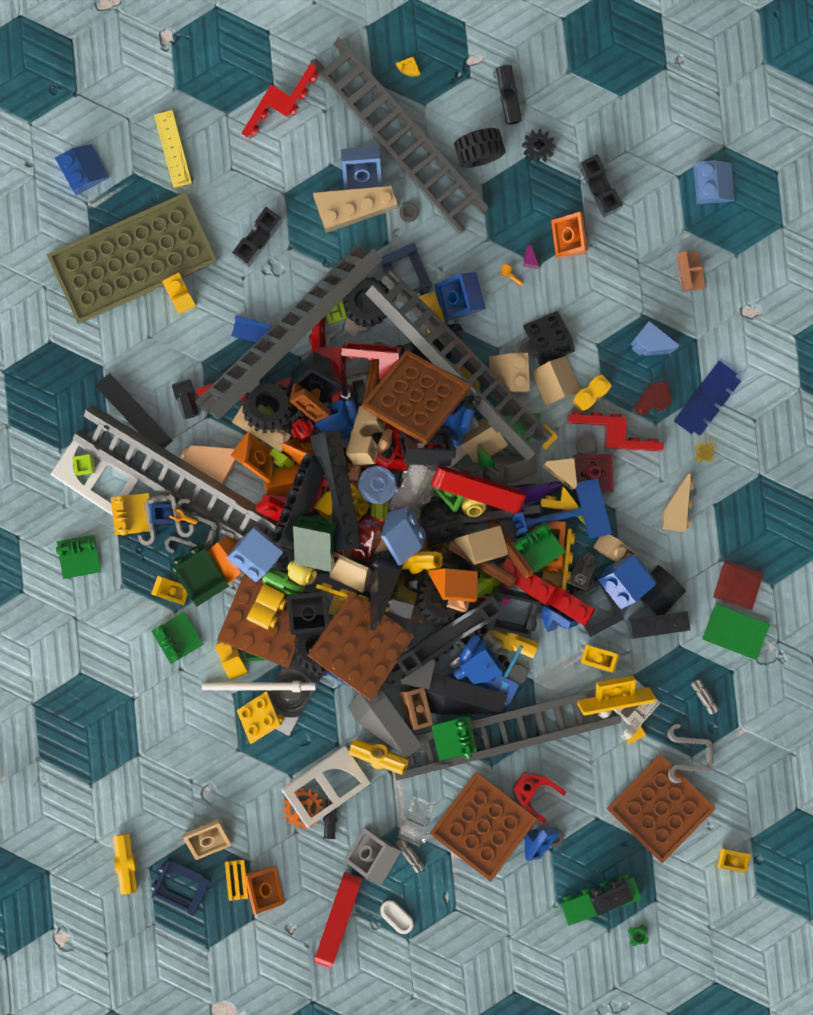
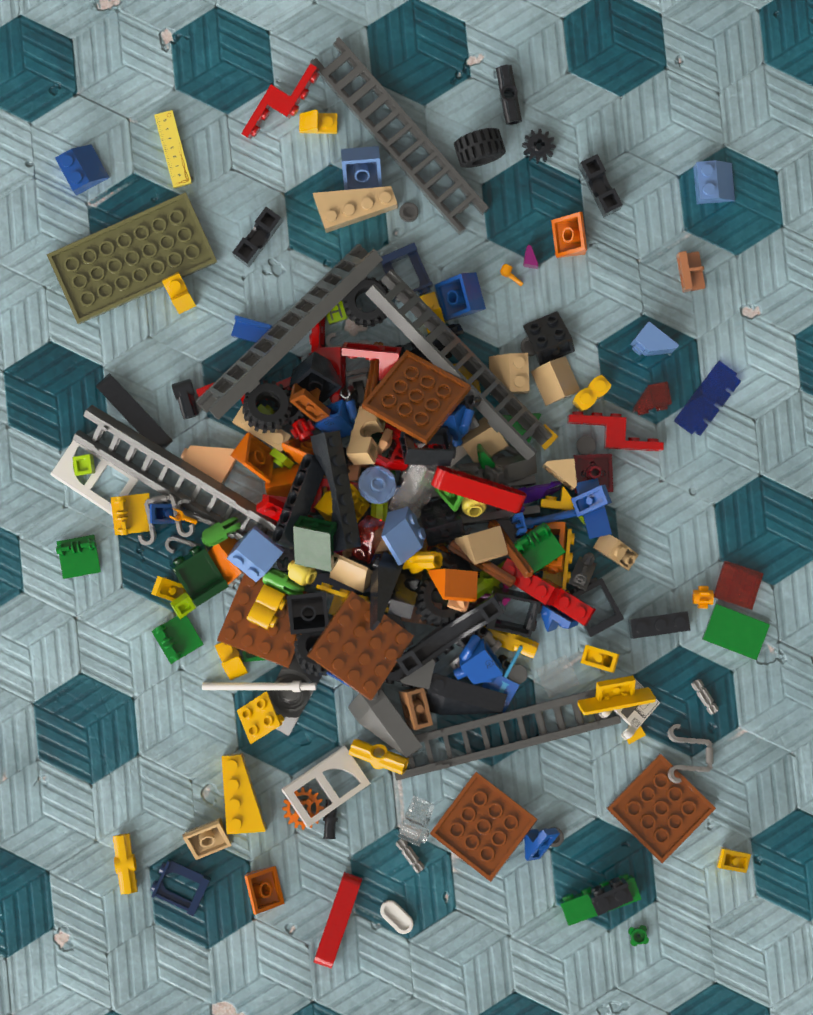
yellow tile [225,859,249,901] -> none
light grey slope [344,828,401,885] -> none
yellow tile [396,56,420,77] -> none
green hinge [431,716,477,761] -> none
red piece [512,772,567,823] -> none
blue slope [598,553,657,609] -> none
black slope [639,565,686,616] -> none
tan slope [661,474,694,532] -> none
clear yellow plate [694,443,714,463] -> none
none -> lime plate [170,592,196,619]
none -> bright green arm [202,517,241,547]
none -> yellow wedge [222,753,267,834]
none -> yellow slope [299,110,338,134]
none -> blue slope [571,485,612,517]
none -> light orange gear [692,586,714,609]

